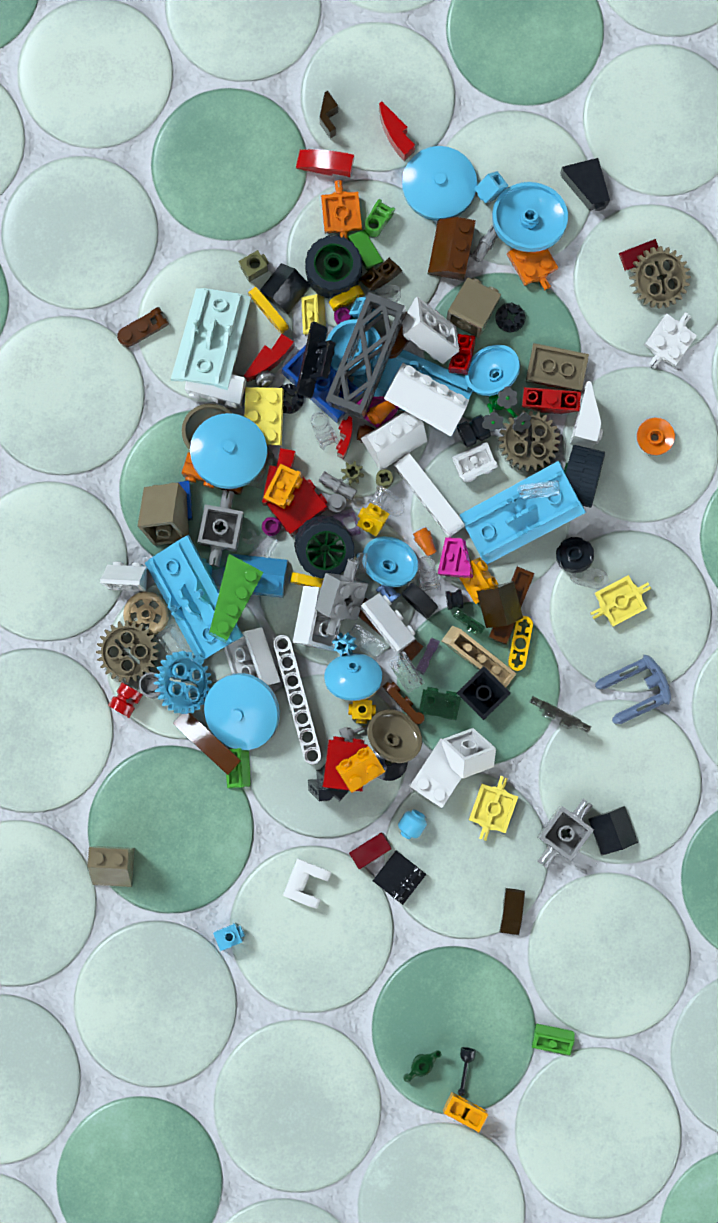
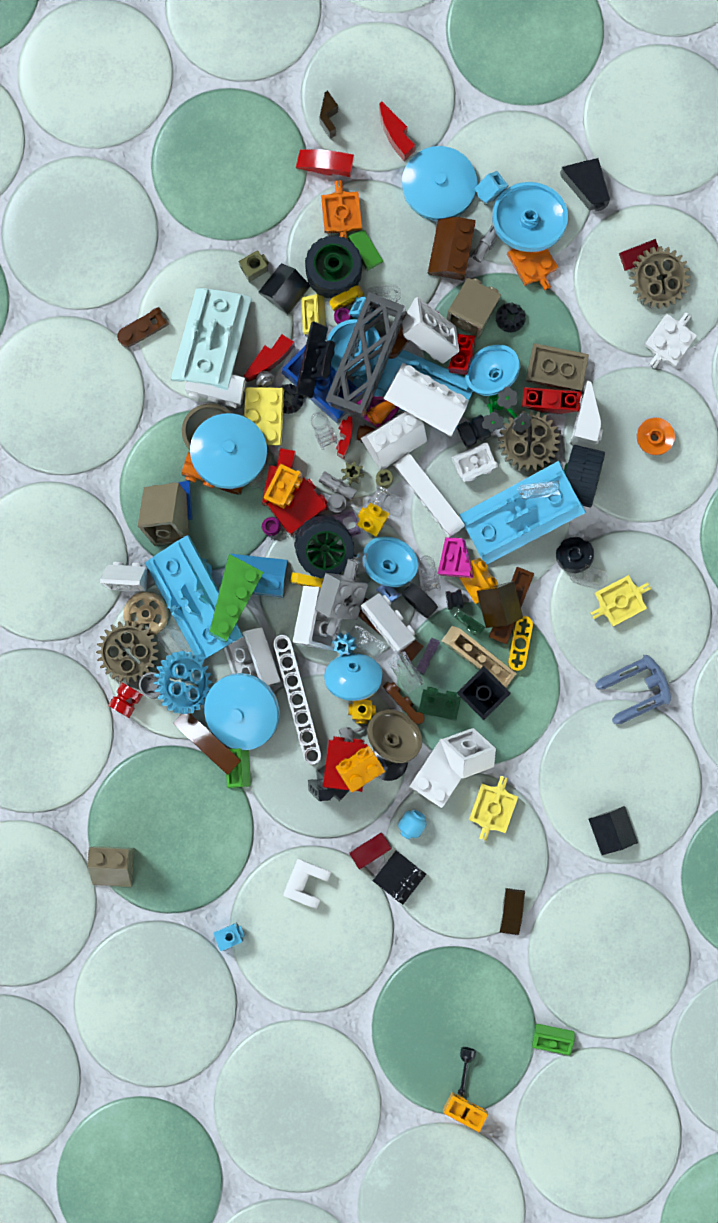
light grey brick [198,490,244,567] -> none
clear plate [242,529,278,558] -> none
yellow beam [248,287,289,334] -> none
dark brown slope [359,258,402,291] -> none
bright green piece [365,199,395,237] -> none
dark green piece [403,1050,441,1082] -> none
orange cone [413,527,437,557] -> none
clear smoke plate [529,696,592,733] -> none
light grey brick [537,799,594,868] -> none

